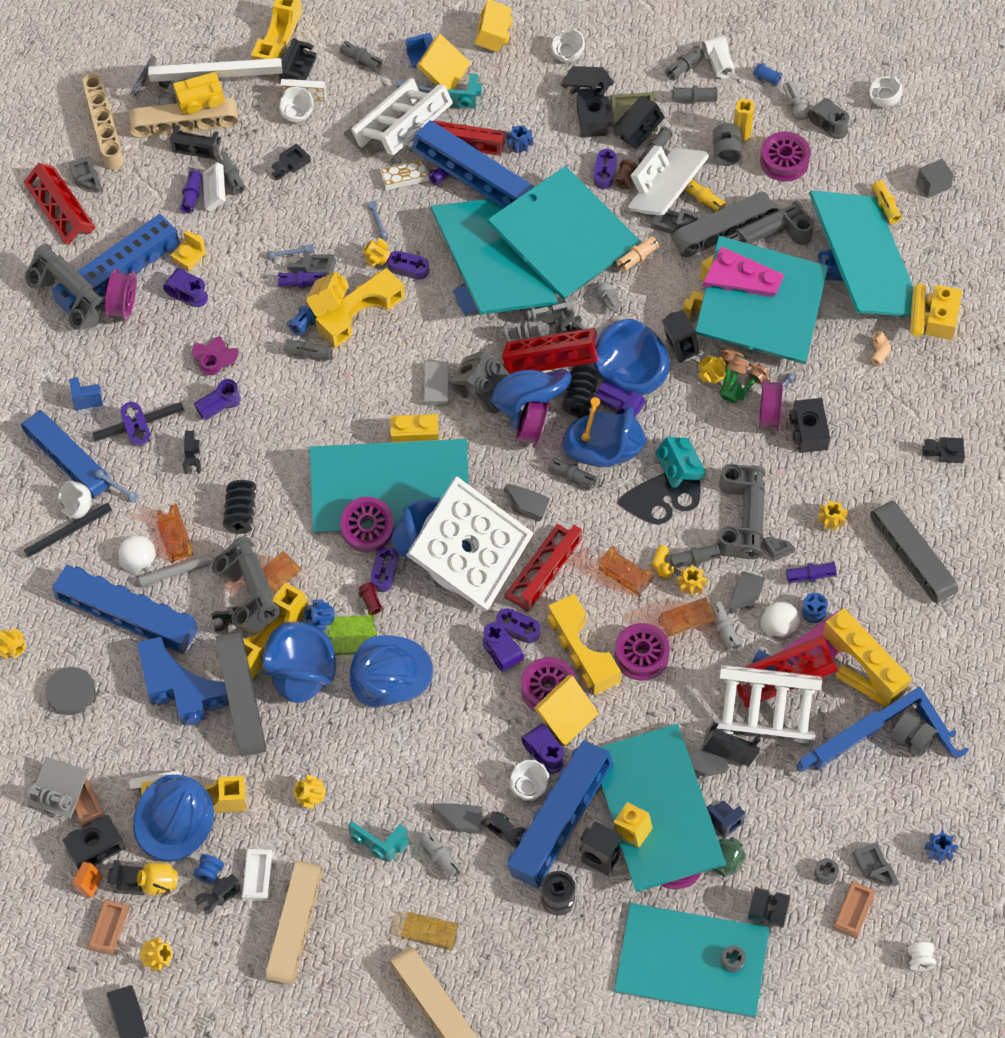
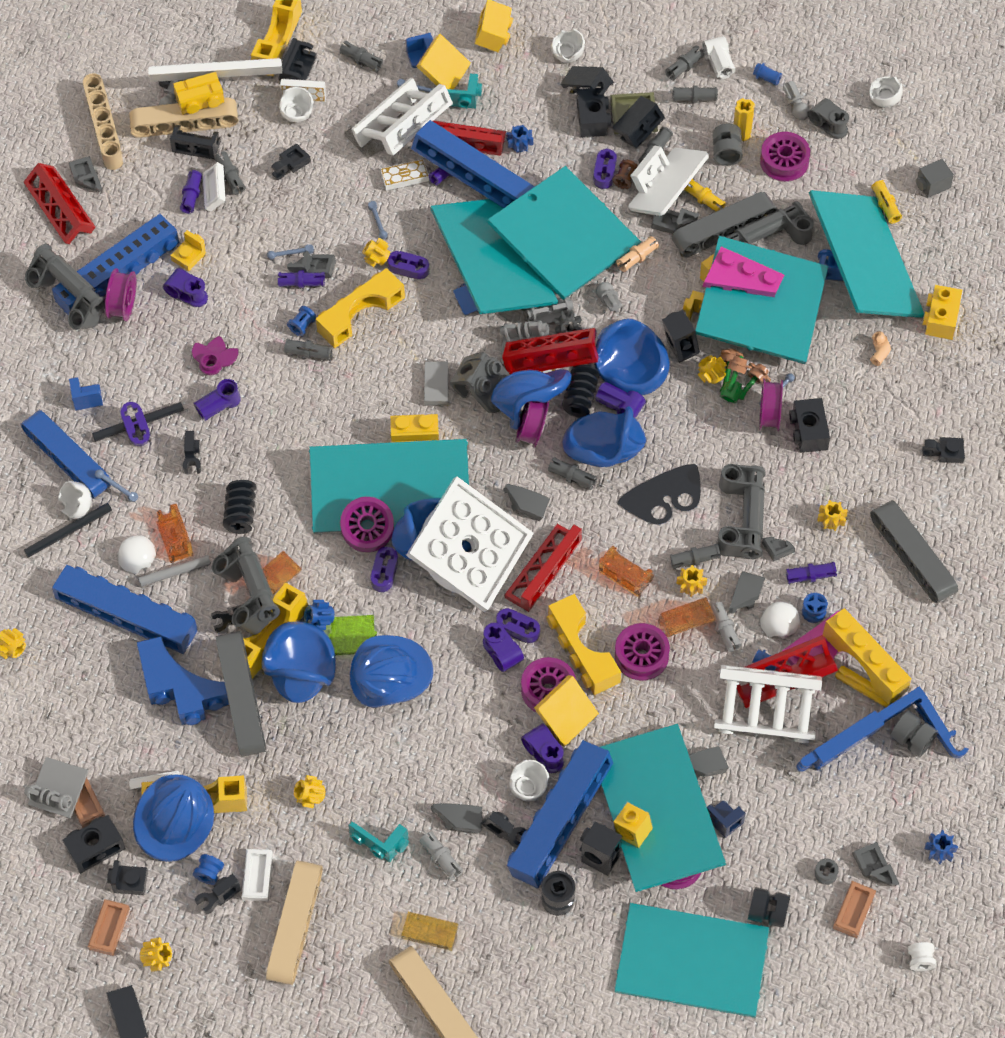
dark grey tile [45,667,96,715] -> none
orange plate [72,862,103,898] -> none
black piece [130,55,156,98] -> none
yellow head [137,862,178,896] -> none
yellow brick [306,271,348,317] -> none
dark red pin [358,583,383,615] -> none
light orange hinge [581,397,600,442] -> none
yellow arm [652,545,674,578] -> none
teal bracket [655,437,706,488] -> none
black hinge [702,721,761,767] -> none
clear green head [712,837,746,877] -> none
dark grey bush [721,945,745,972] -> none
yellow axle [910,283,927,338] -> none

